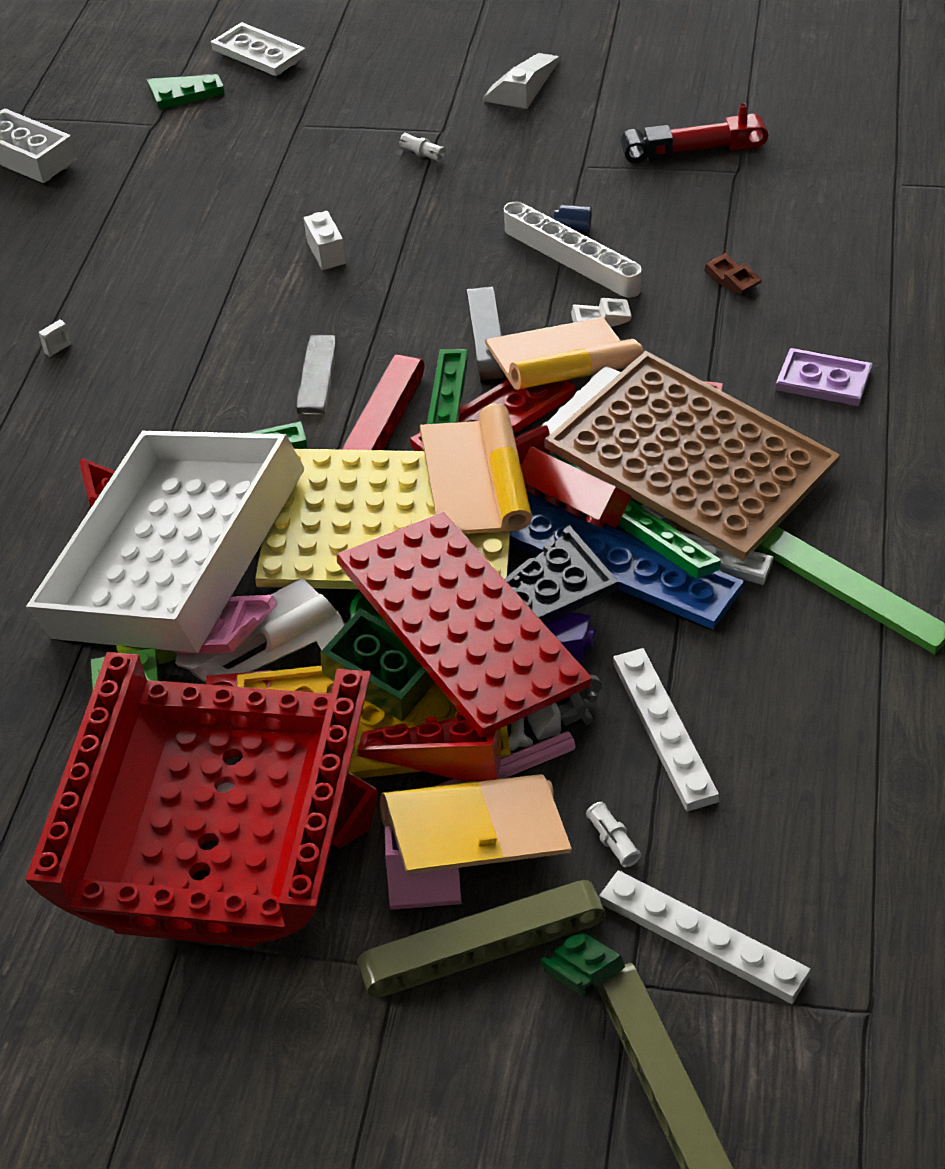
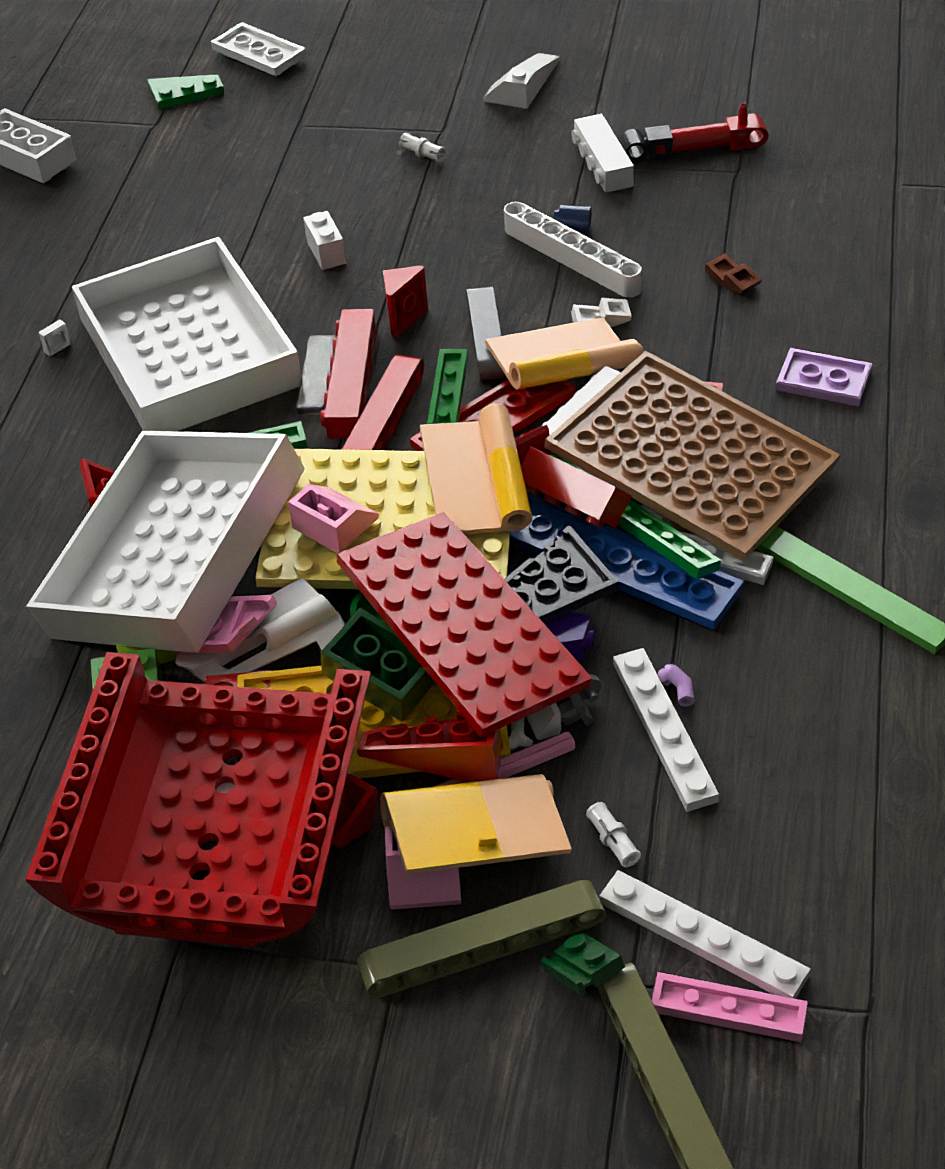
none -> white container [72,237,303,432]
none -> bright pink slope [288,484,379,553]
none -> brick [320,309,376,438]
none -> red slope [383,266,429,338]
none -> white brick [571,114,634,193]
none -> bright pink plate [651,972,808,1042]
none -> lavender arm [658,664,695,707]

